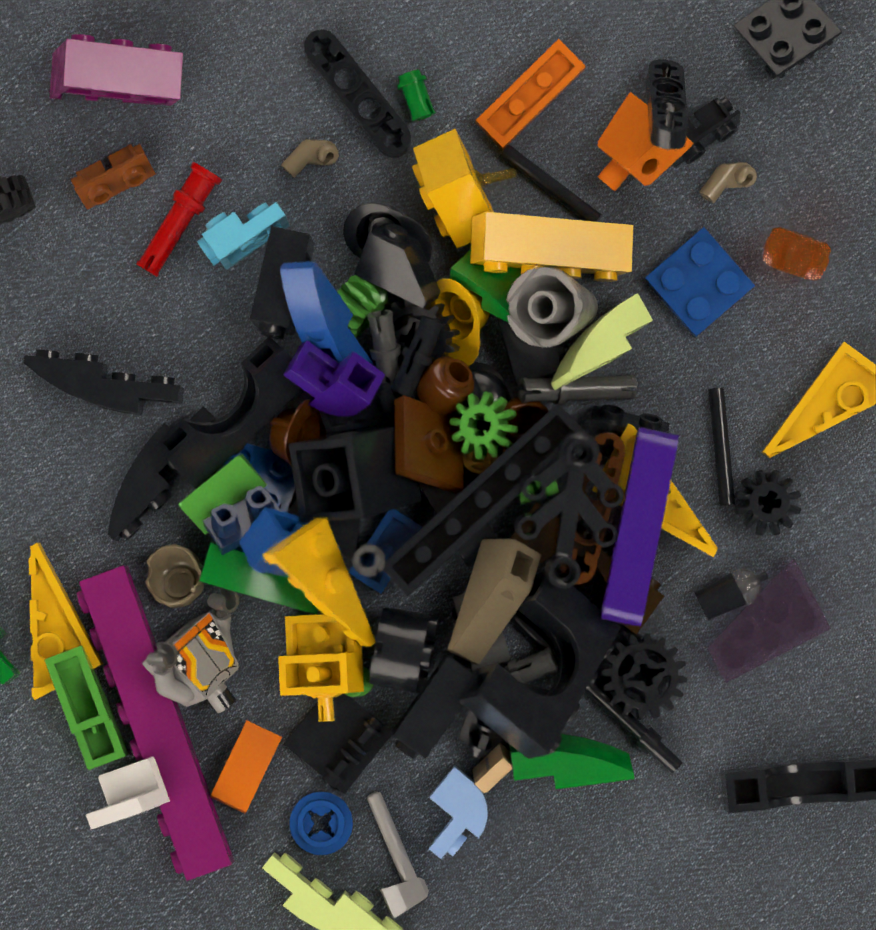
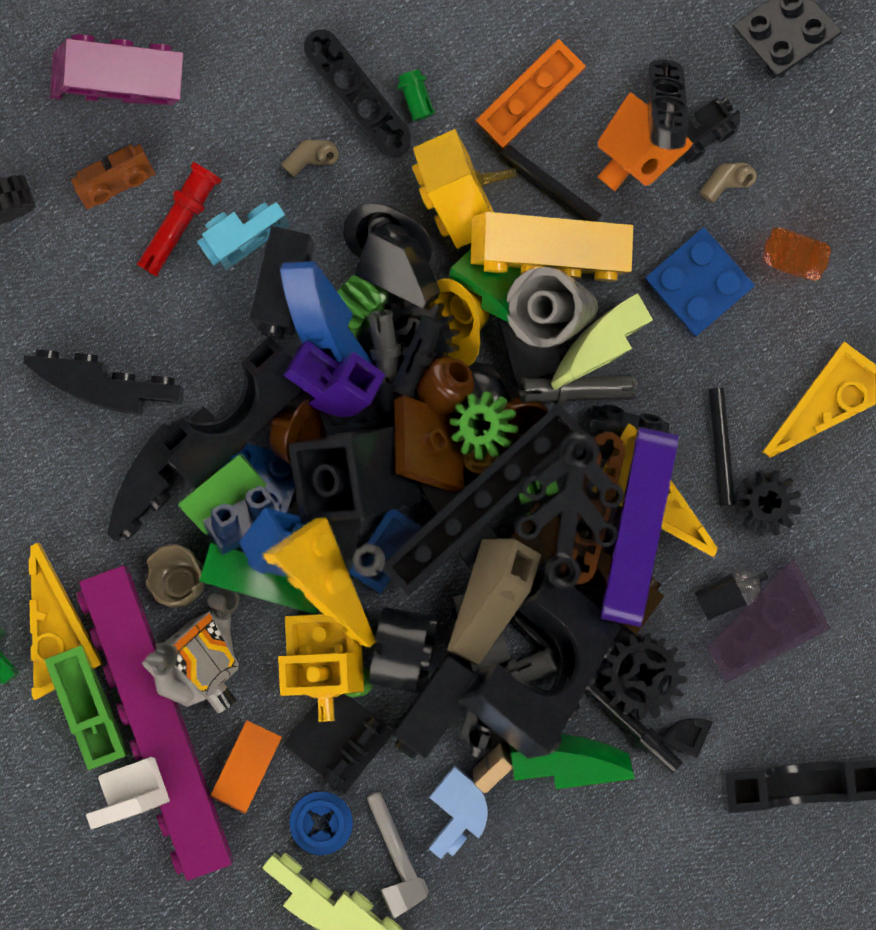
none -> black tile [661,718,713,758]

